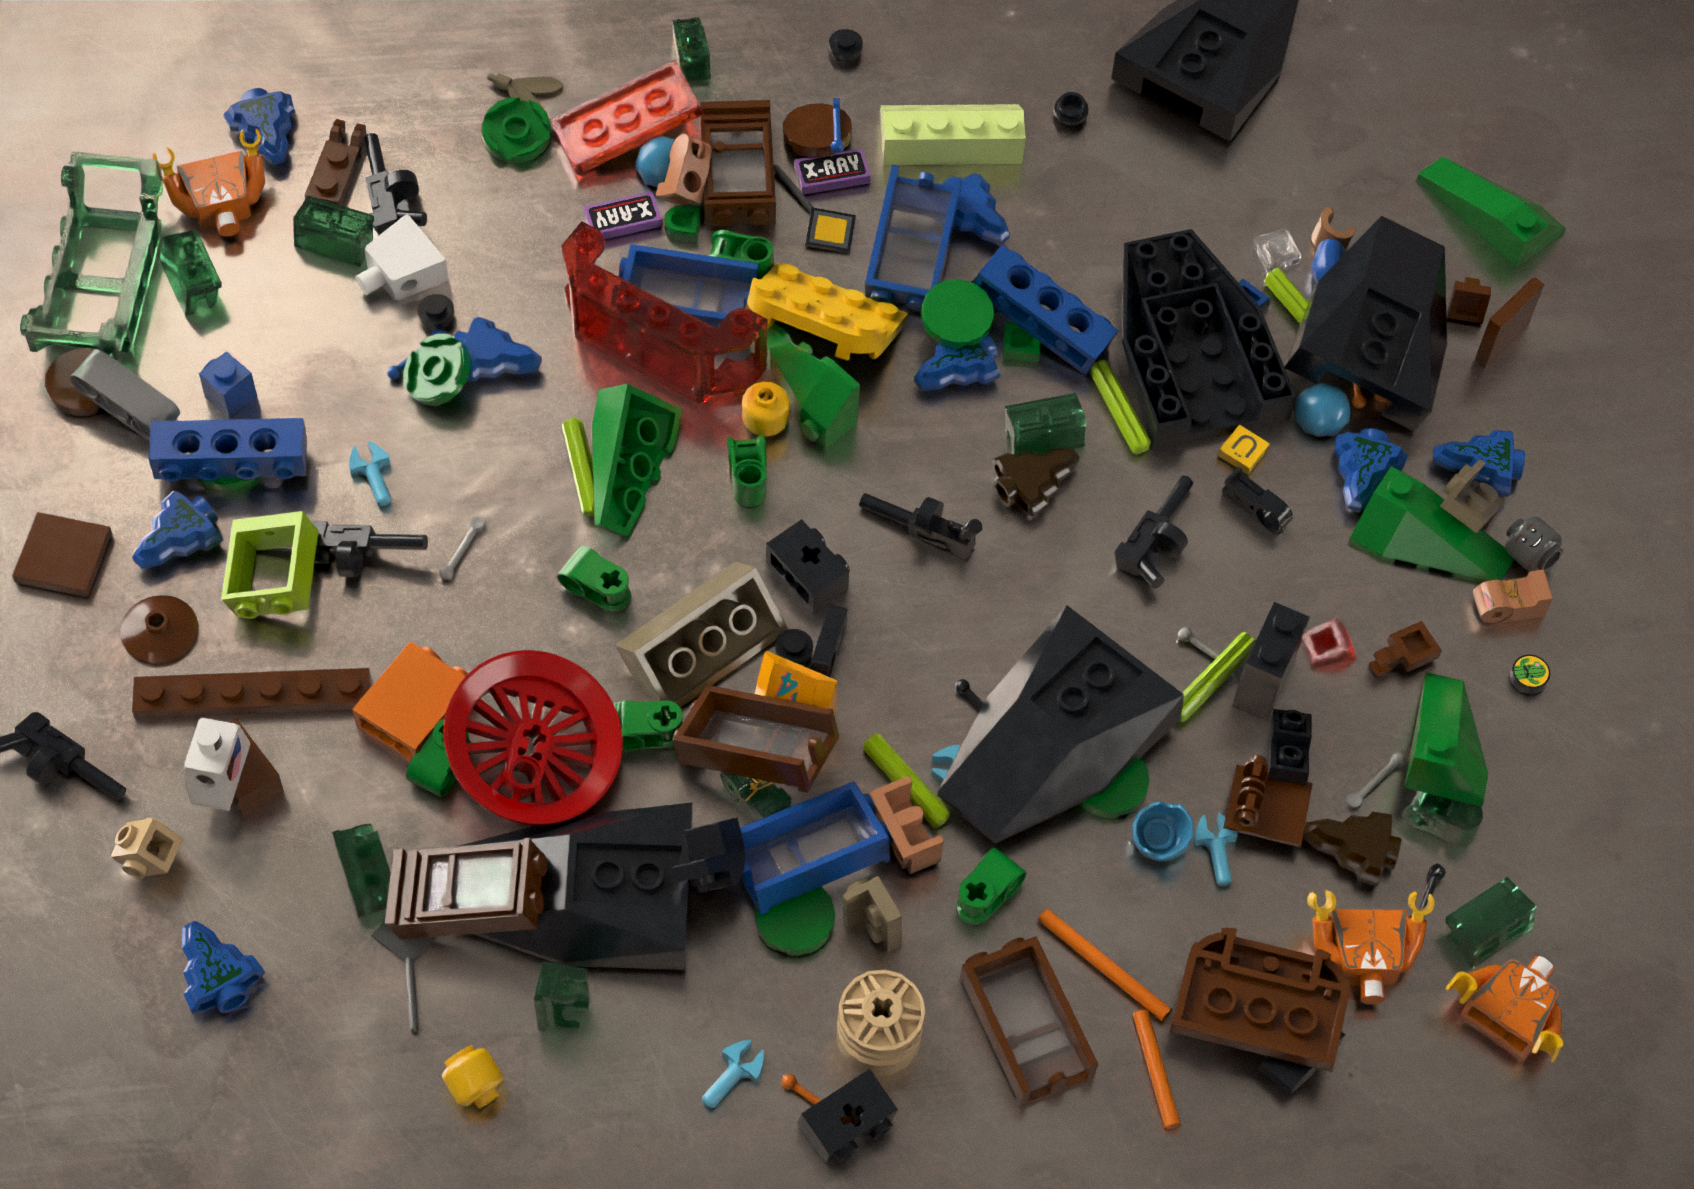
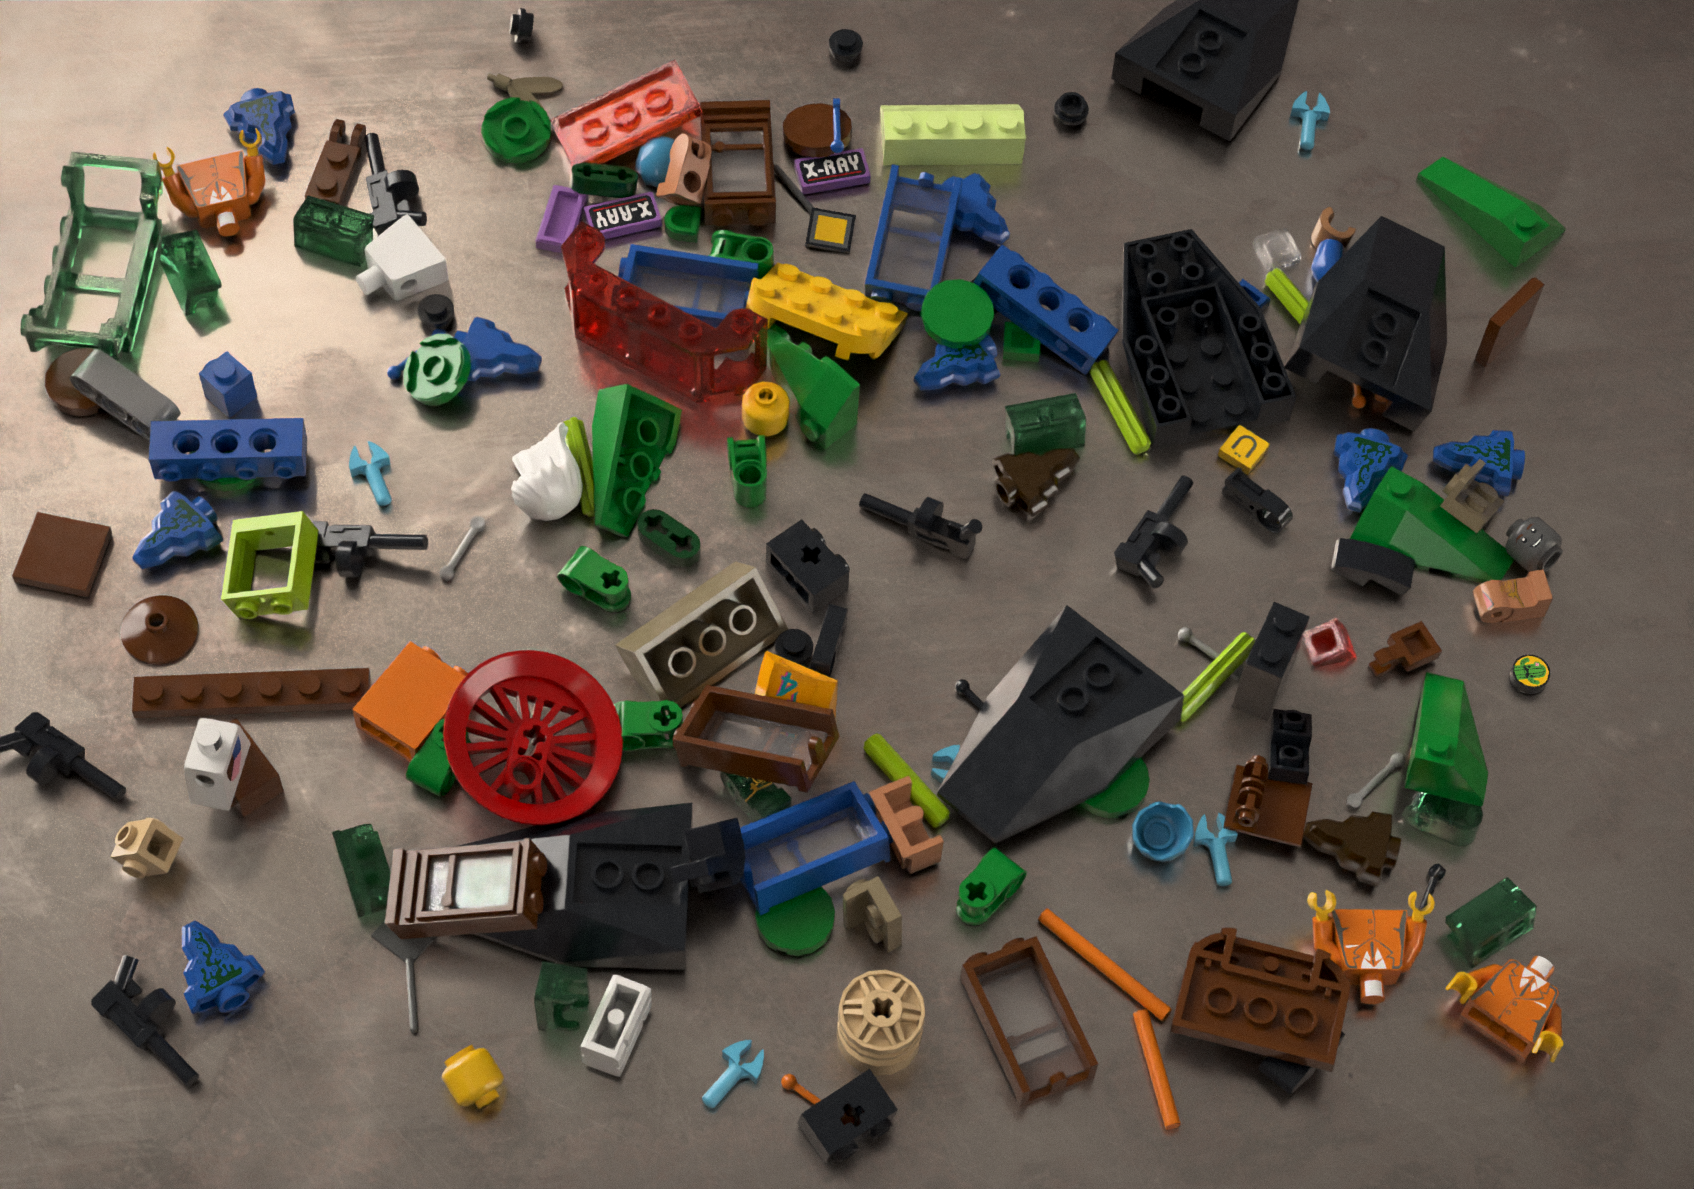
clear green leg [672,17,711,83] -> none
dark azure hair [1295,383,1351,437] -> none
reddish brown tile [1447,277,1491,324] -> none
none -> black piece [91,955,199,1087]
none -> black plate [509,8,534,43]
none -> white piece [511,422,583,521]
none -> medium lavender tile [535,185,588,255]
none -> dark green beam [570,163,638,198]
none -> white brick [580,975,652,1077]
none -> dark green beam [637,509,701,568]
none -> medium azure bar [1290,91,1330,151]
none -> black slope [1331,538,1415,595]

